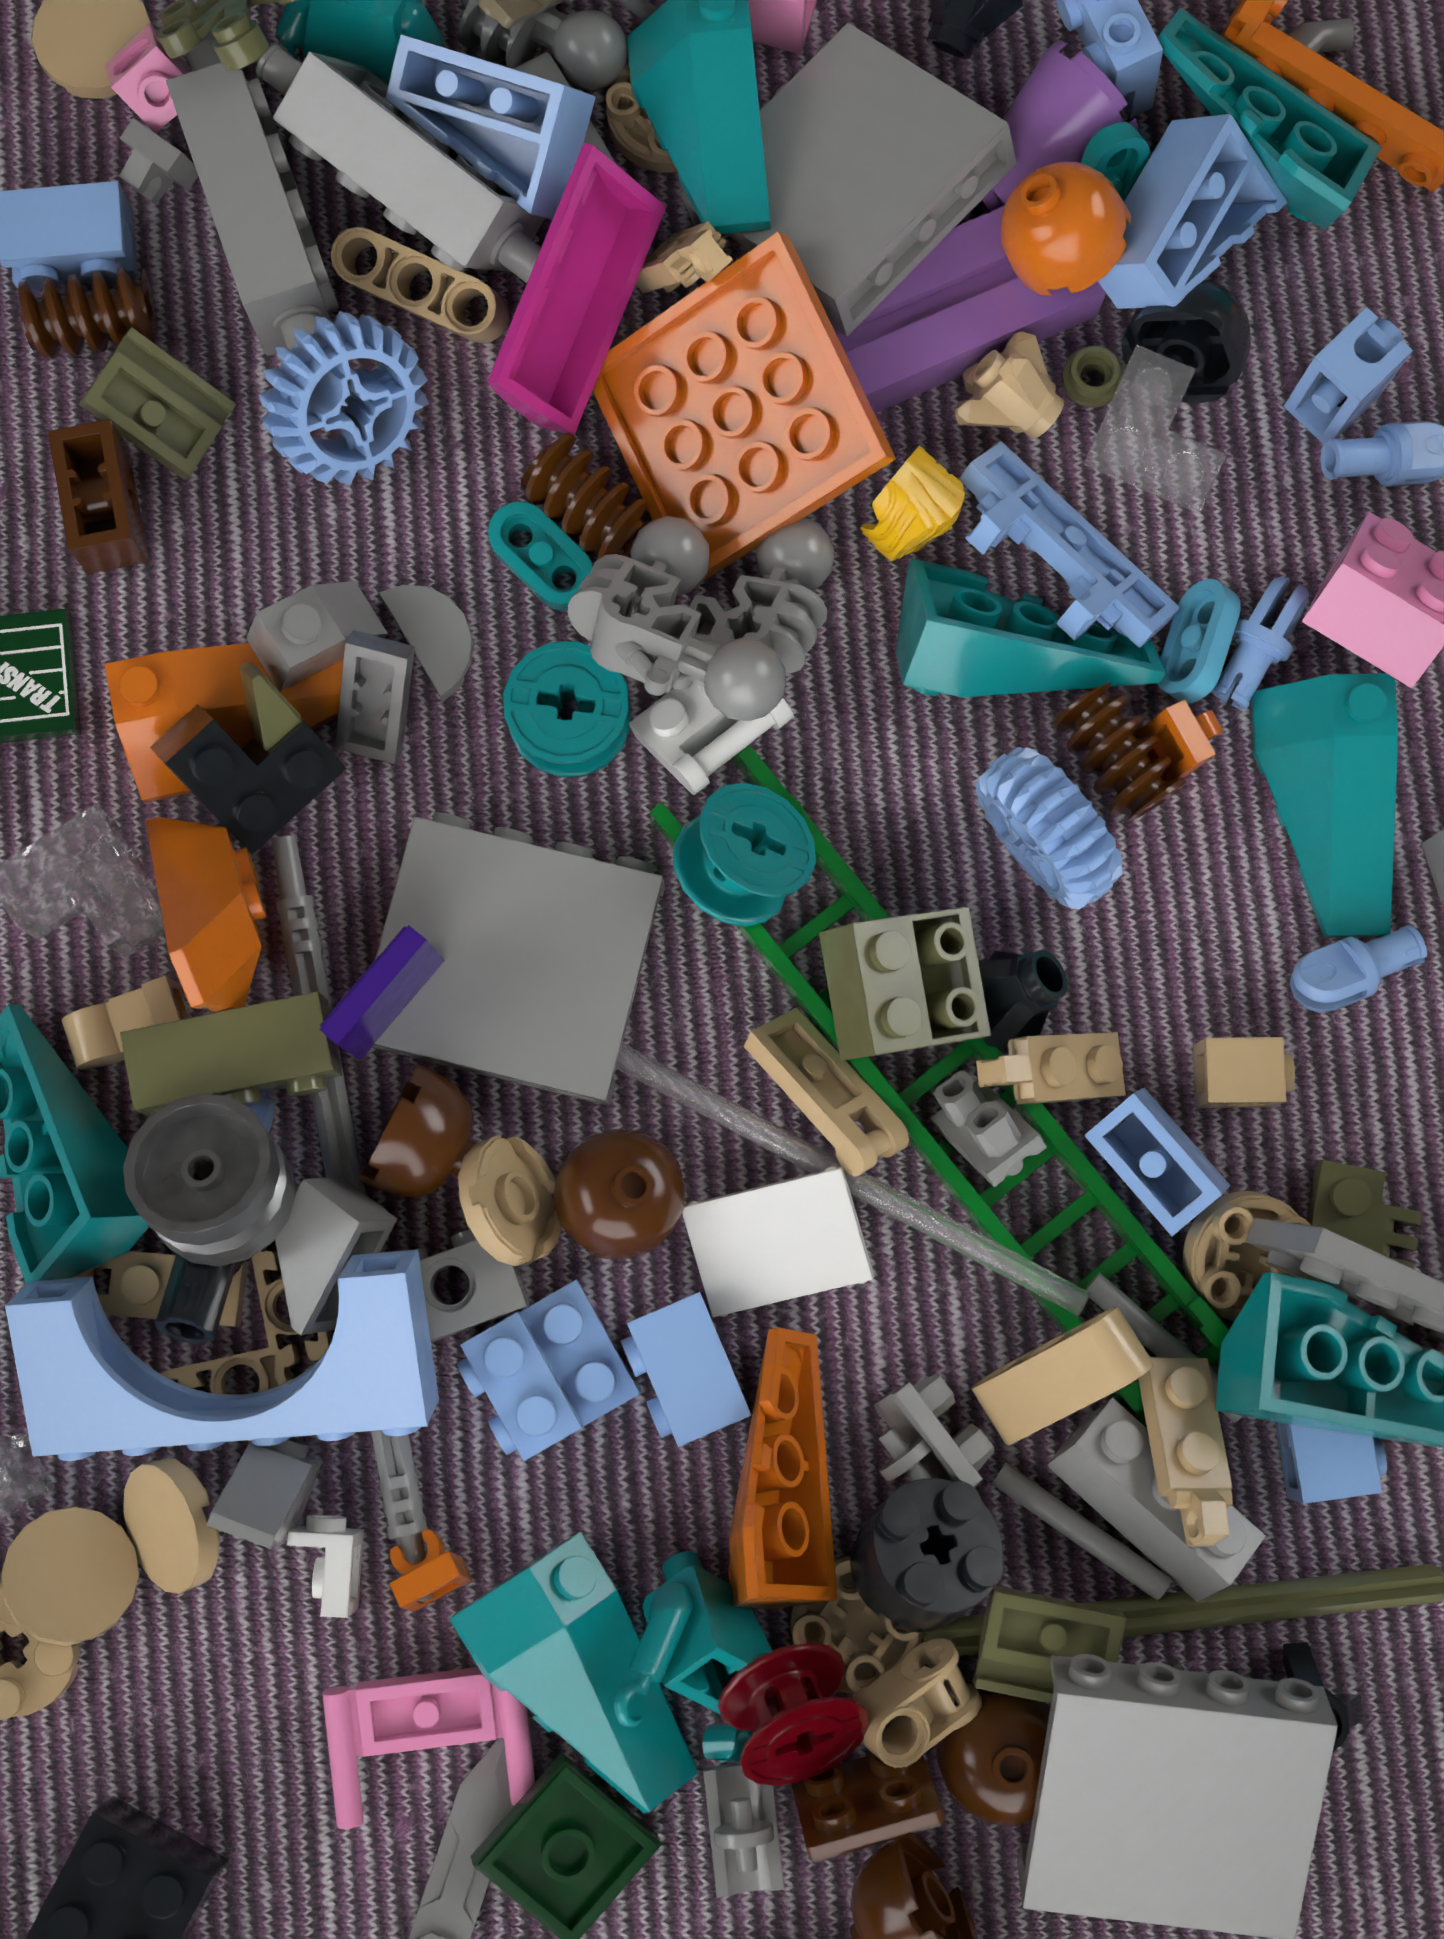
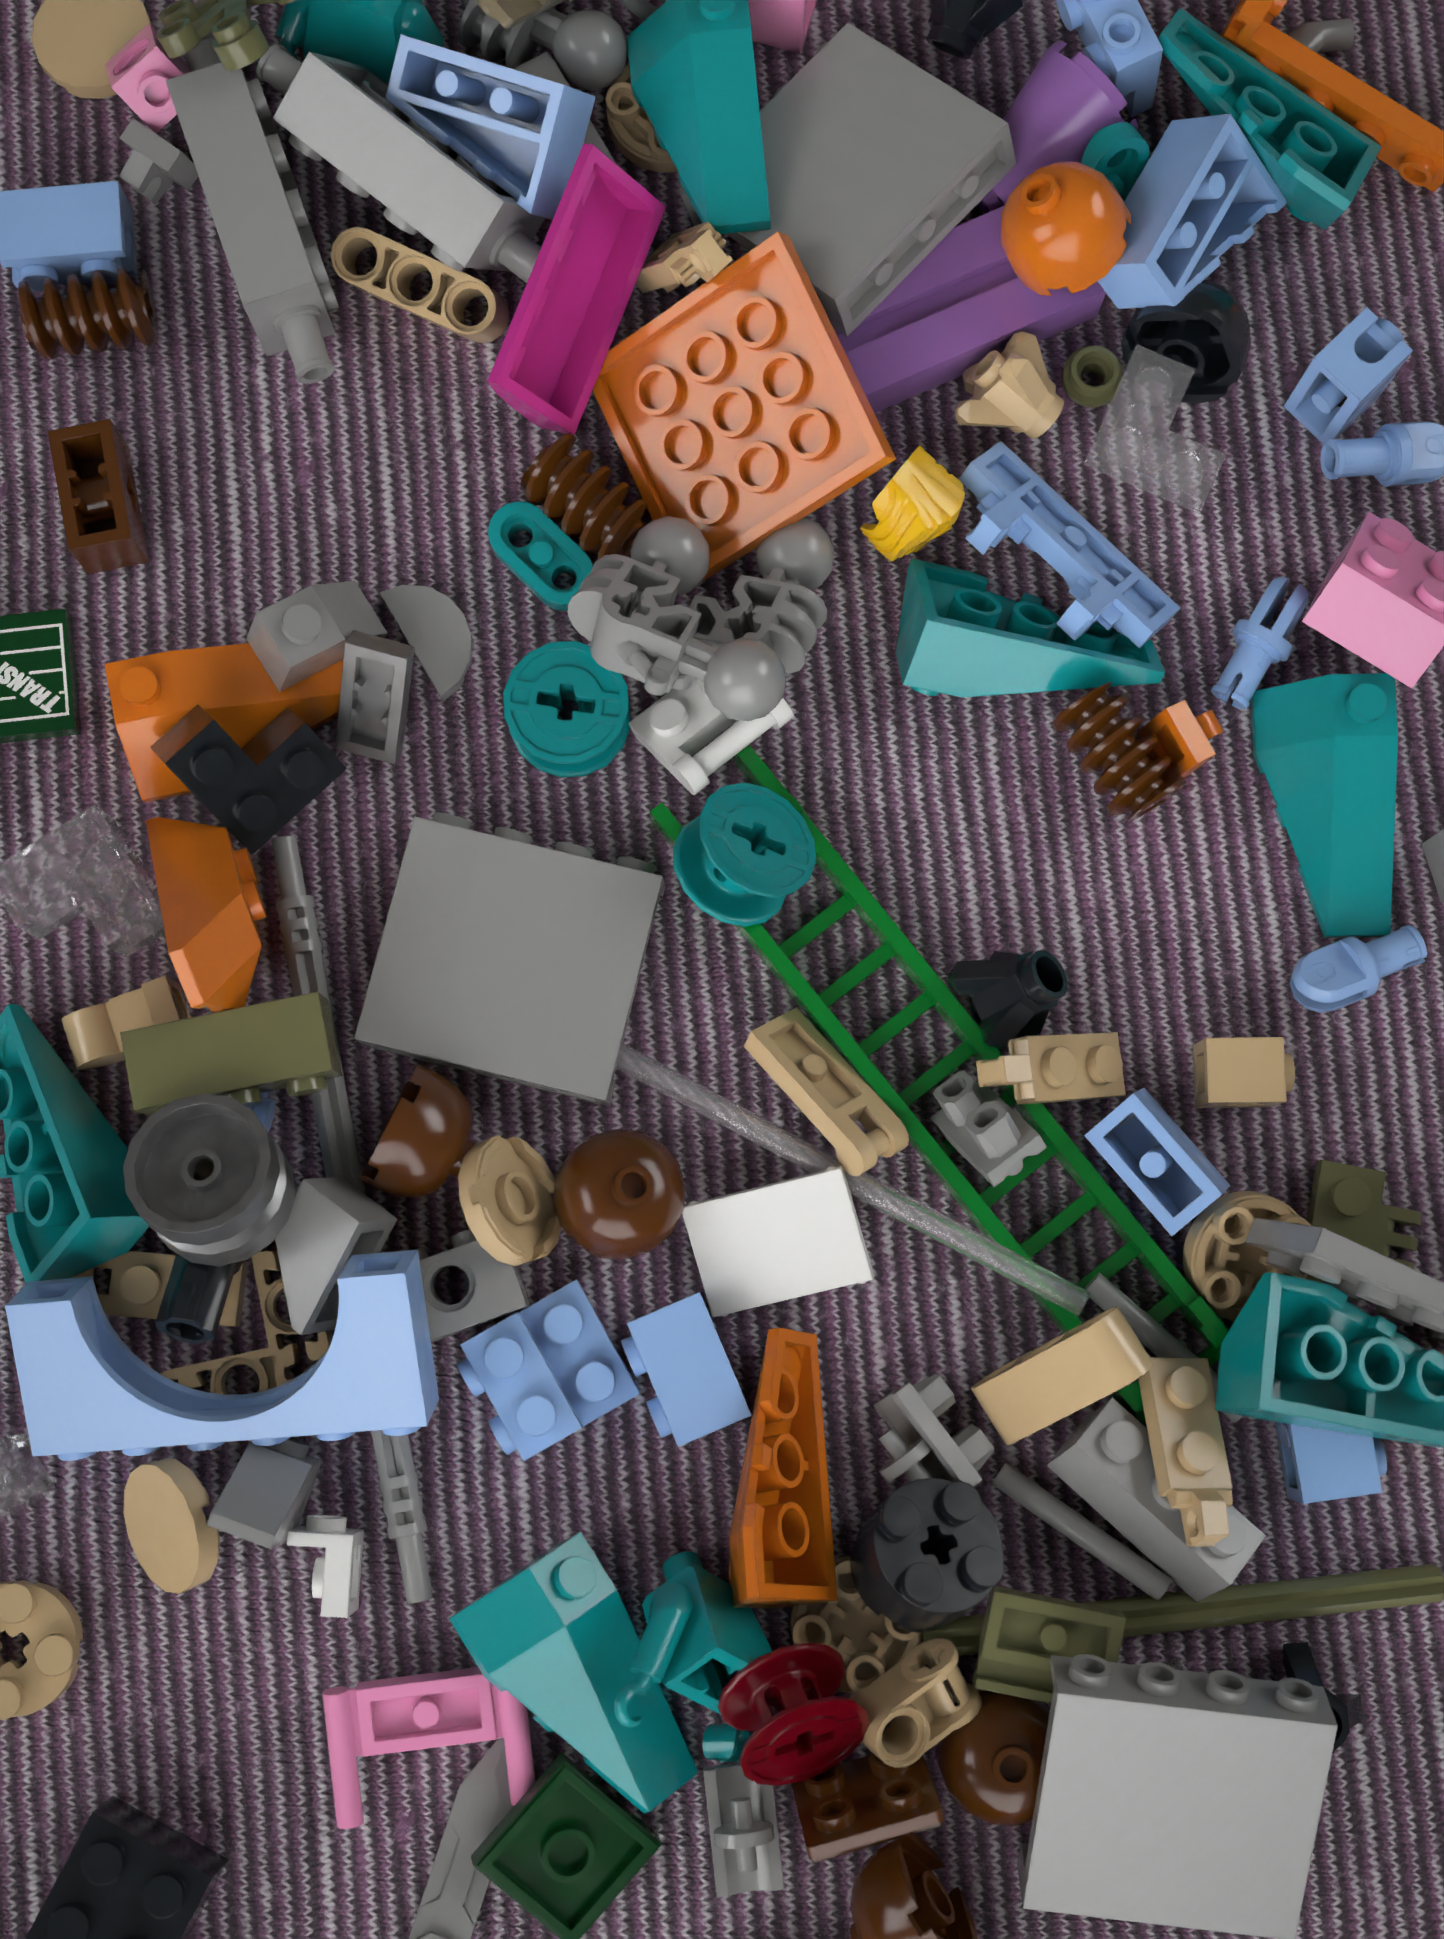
tan tile [0,1507,139,1646] -> none
olive plate [78,327,237,480] -> none
olive slope [239,661,301,751] -> none
light blue gear [258,311,429,486] -> none
dark purple tile [319,925,444,1060] -> none
orange tile [389,1529,473,1612] -> none
olive slope [819,906,991,1061] -> none
light blue gear [975,747,1123,910] -> none
medium azure plate [1158,579,1241,703] -> none

